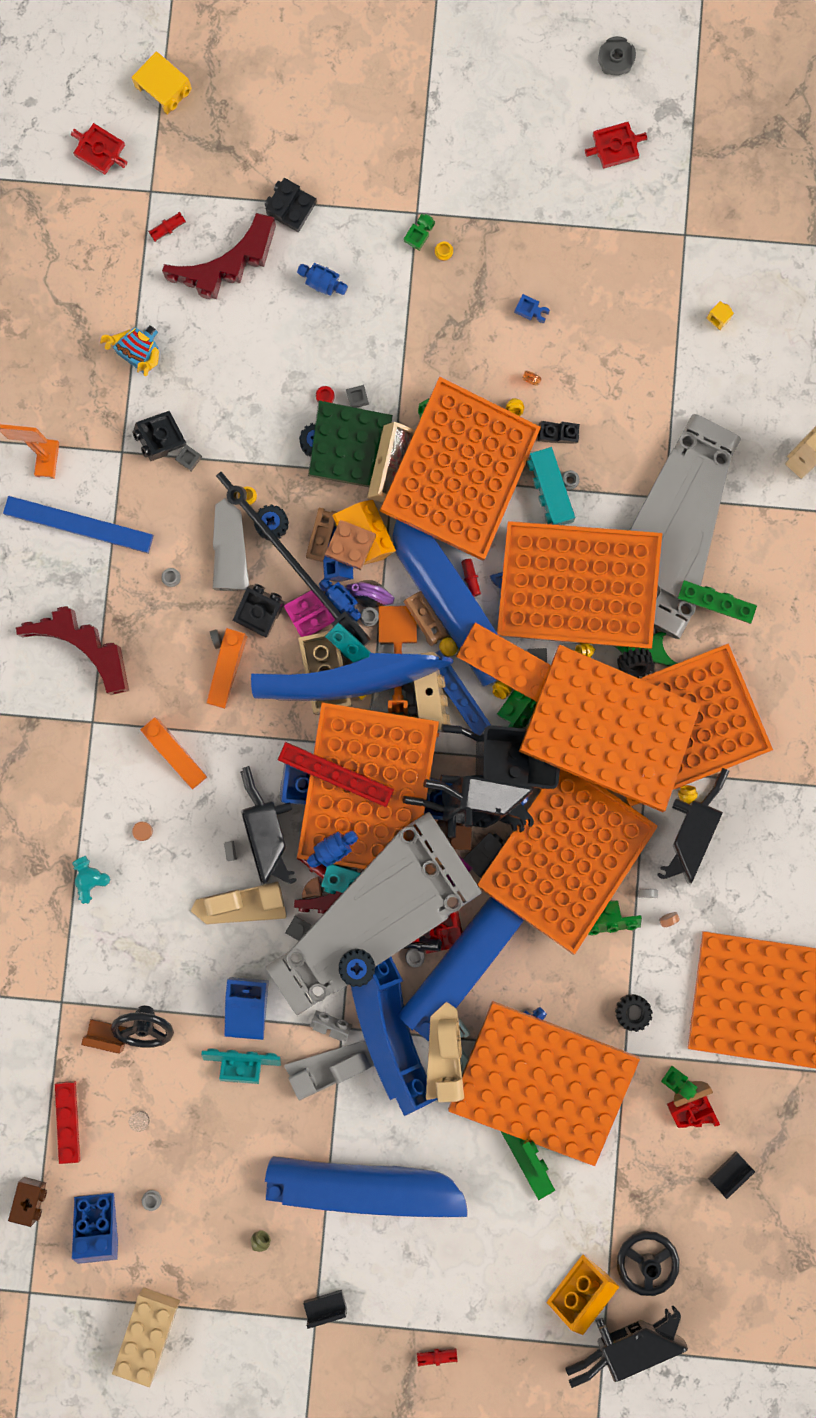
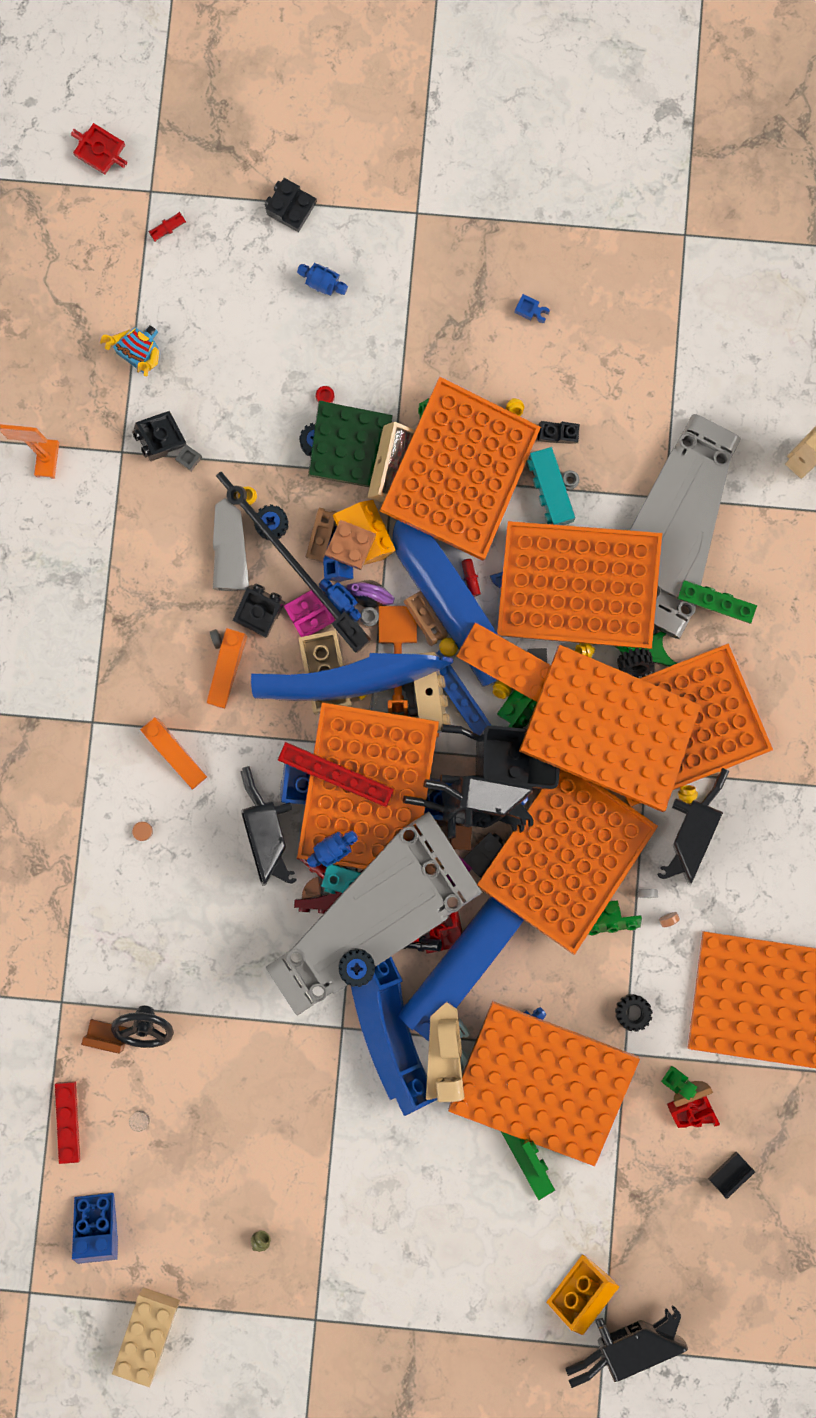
blue tile [3,496,154,554] -> none
reddish brown brick [8,1177,47,1227] -> none
dark red arch [15,606,129,695] -> none
teal animal [72,856,111,904] -> none
yellow panel [131,51,192,115] -> none
light grey plate [142,1190,162,1211] -> none
light grey plate [161,568,181,587] -> none
dark red arch [162,213,276,299] -> none
tan panel [191,882,287,924] -> none
teal bracket [201,1049,281,1084] -> none
light grey tile [224,841,237,861] -> none
blue slope [224,977,269,1040] -> none
blue slope [265,1156,468,1217] -> none
light grey panel [284,1041,374,1101] -> none
dark grey plate [285,916,312,941] -> none
black panel [303,1290,347,1329] -> none
light grey hinge [310,1010,352,1041] -> none
teal bracket [325,622,371,663] -> none
dark grey plate [346,385,369,408] -> none
green plate [404,214,435,251] -> none
light grey tile [405,949,425,967] -> none
red pin [417,1348,458,1367] -> none
yellow plate [435,241,453,261] -> none
clear orange tile [522,371,542,386] -> none
red plate [585,121,647,169] -> none
dark grey plate [598,36,636,75] -> none
black piece [617,1231,680,1296] -> none
yellow plate [707,301,734,330] -> none

